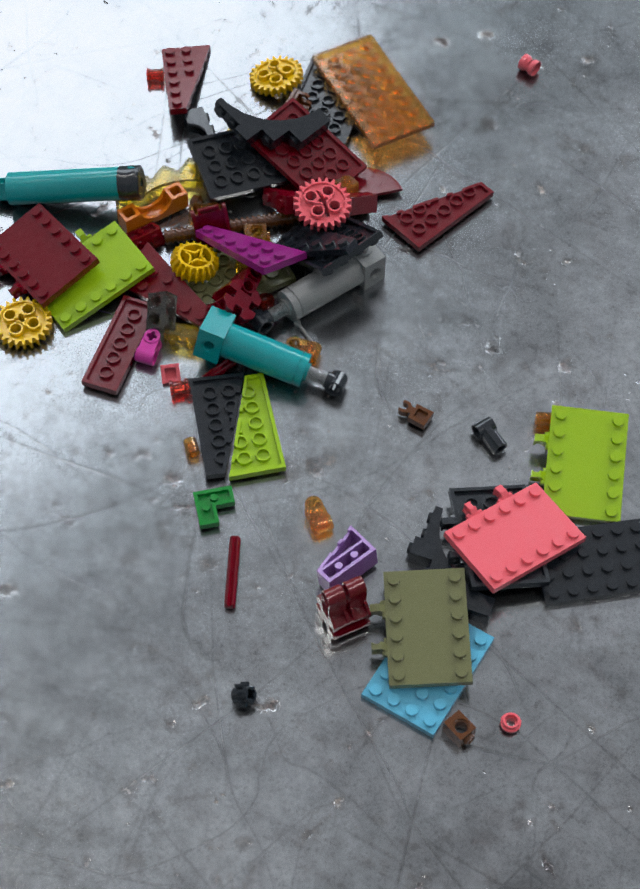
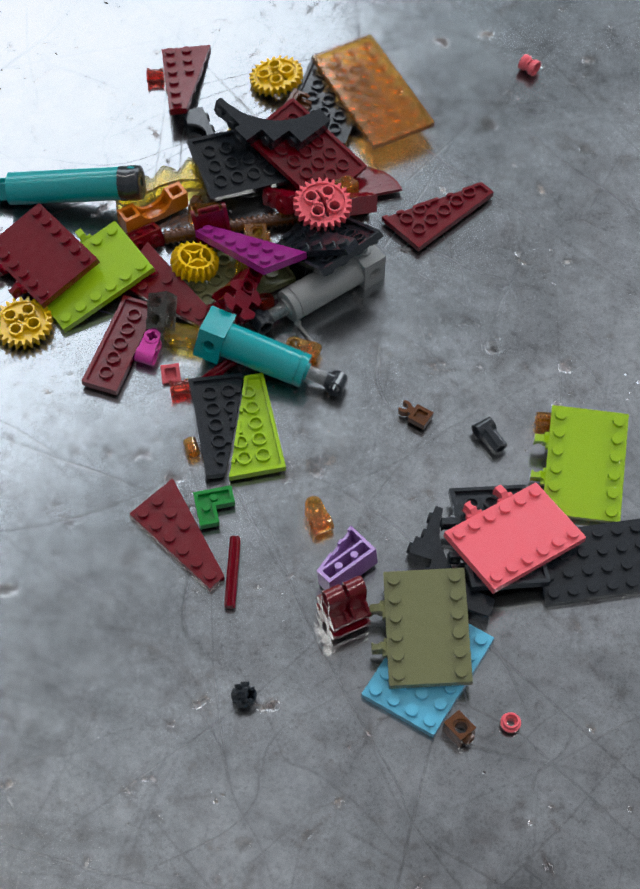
none -> dark red wing [129,478,225,592]

